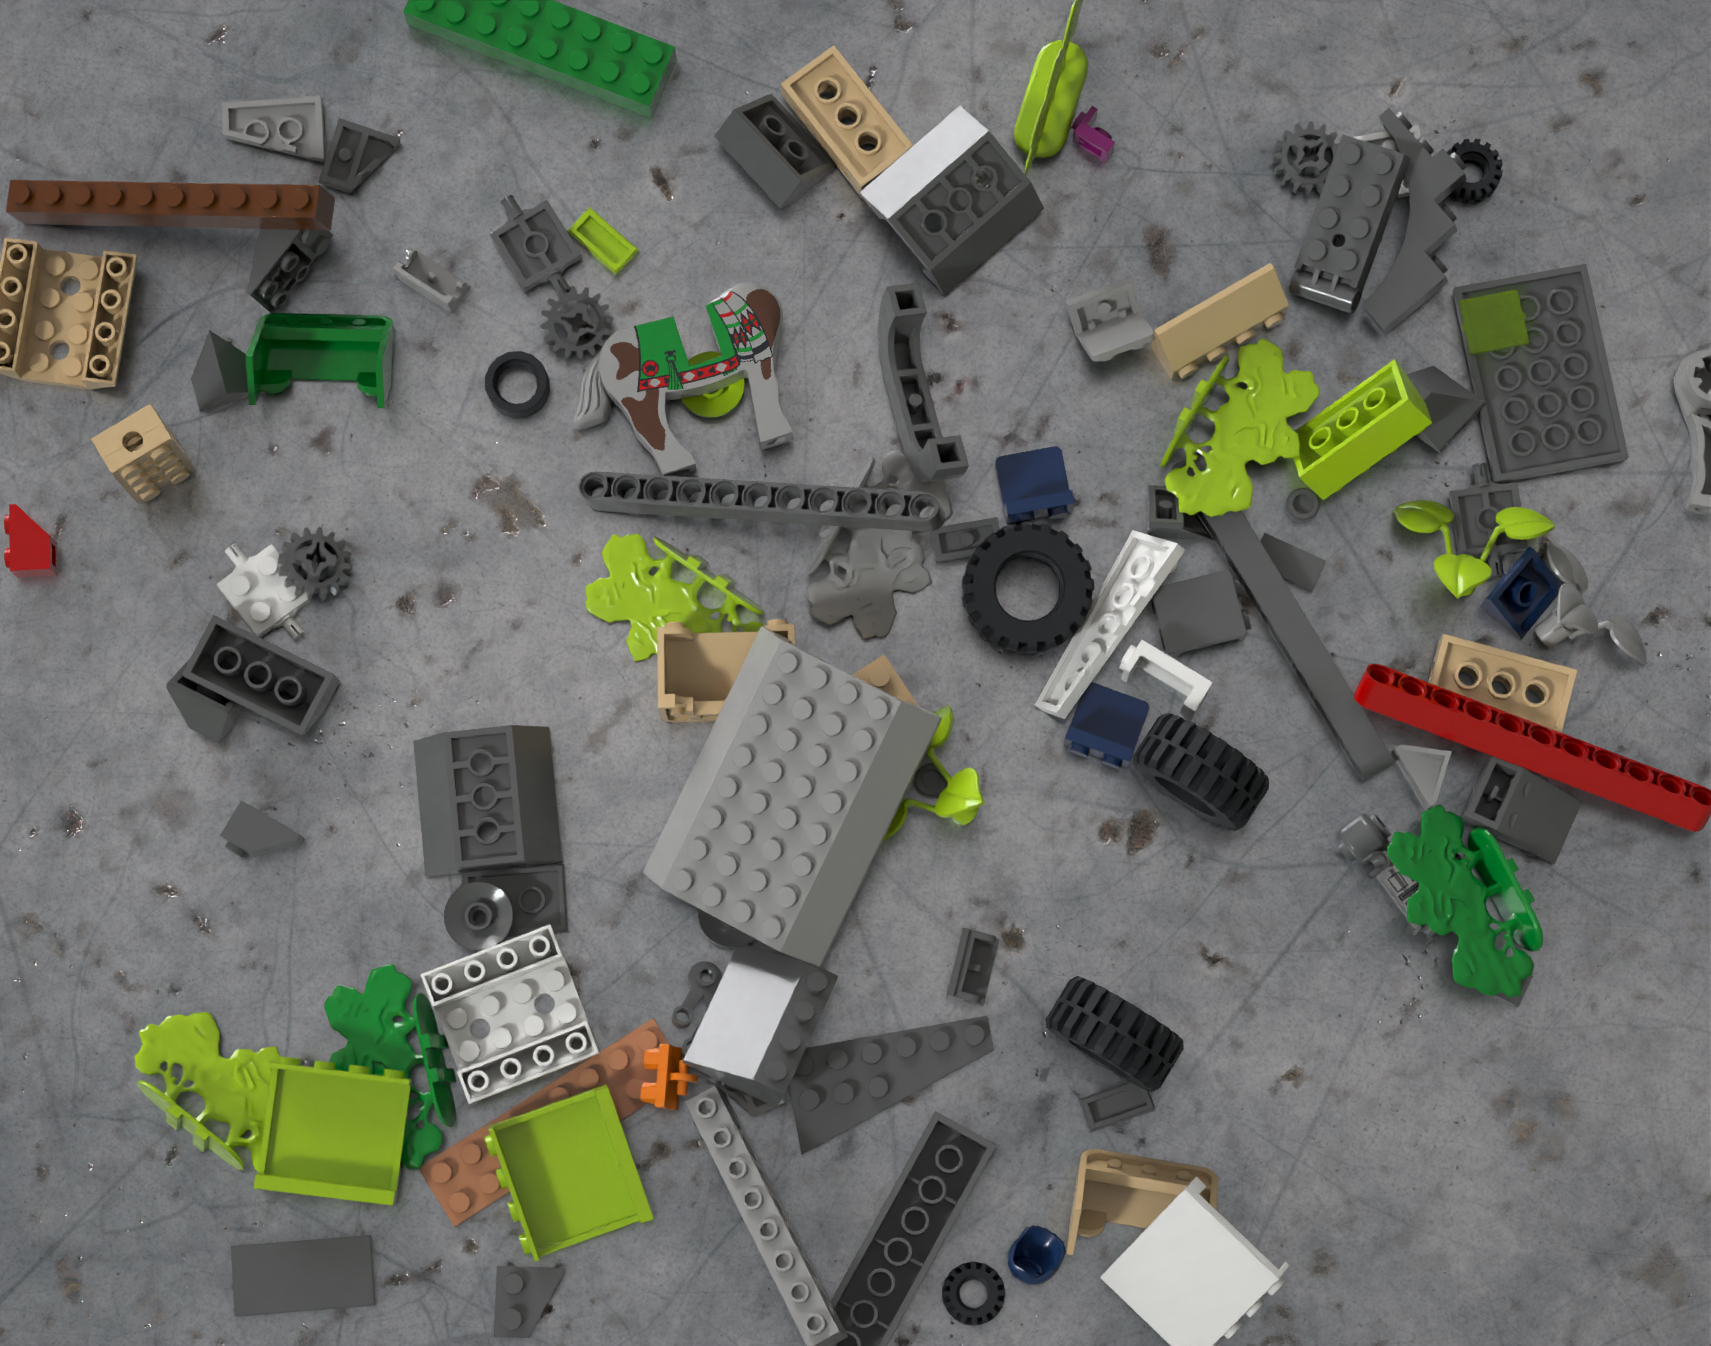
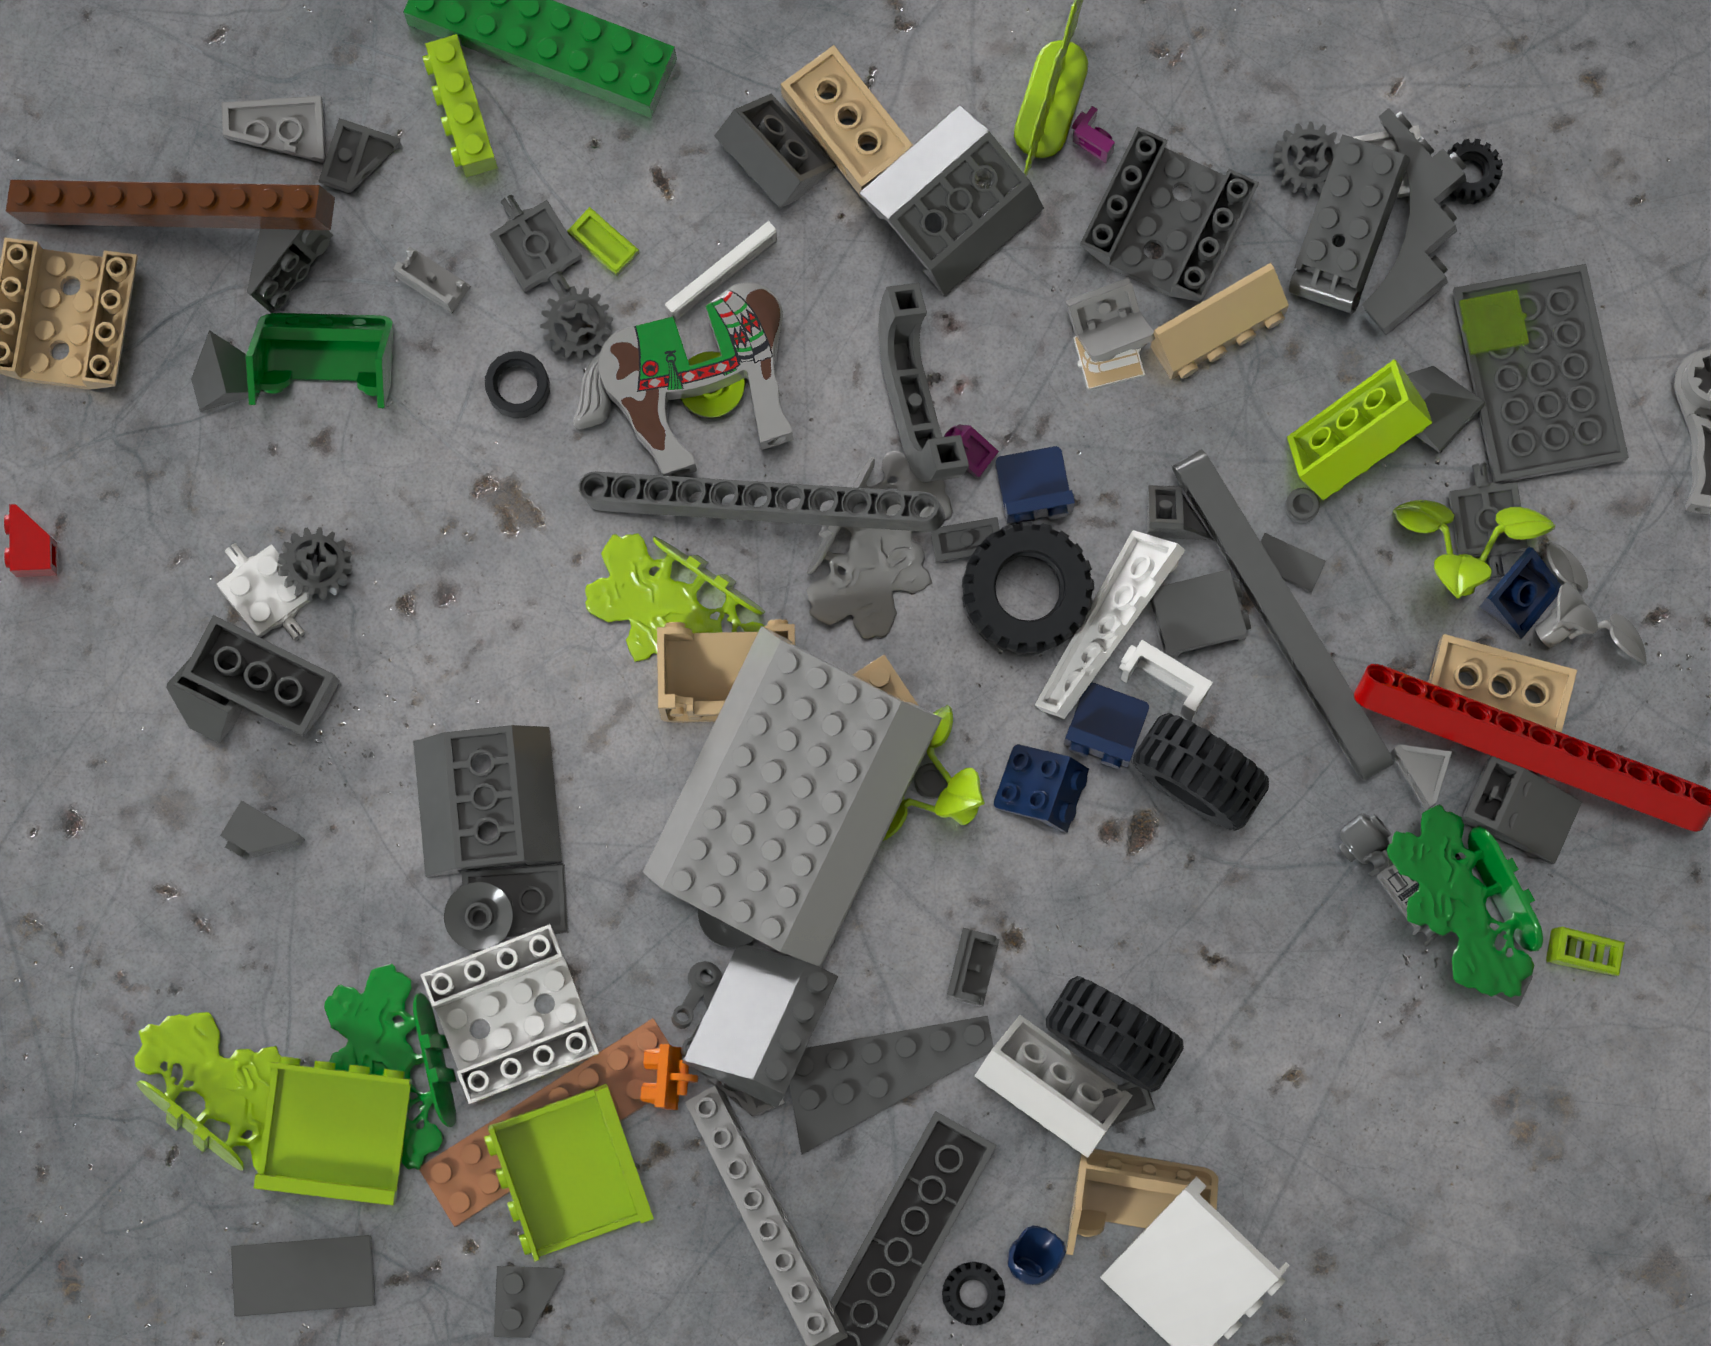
tan brick [91,404,195,502] -> none
lime plant [1160,338,1320,517] -> none
none -> lime brick [422,34,498,178]
none -> white tile [665,221,777,321]
none -> magenta bracket [944,424,999,477]
none -> white slope [975,1015,1133,1158]
none -> dark blue bracket [994,744,1089,833]
none -> piece [1073,336,1145,390]
none -> dark grey slope [1080,126,1259,302]
none -> lime slope [1546,926,1625,976]

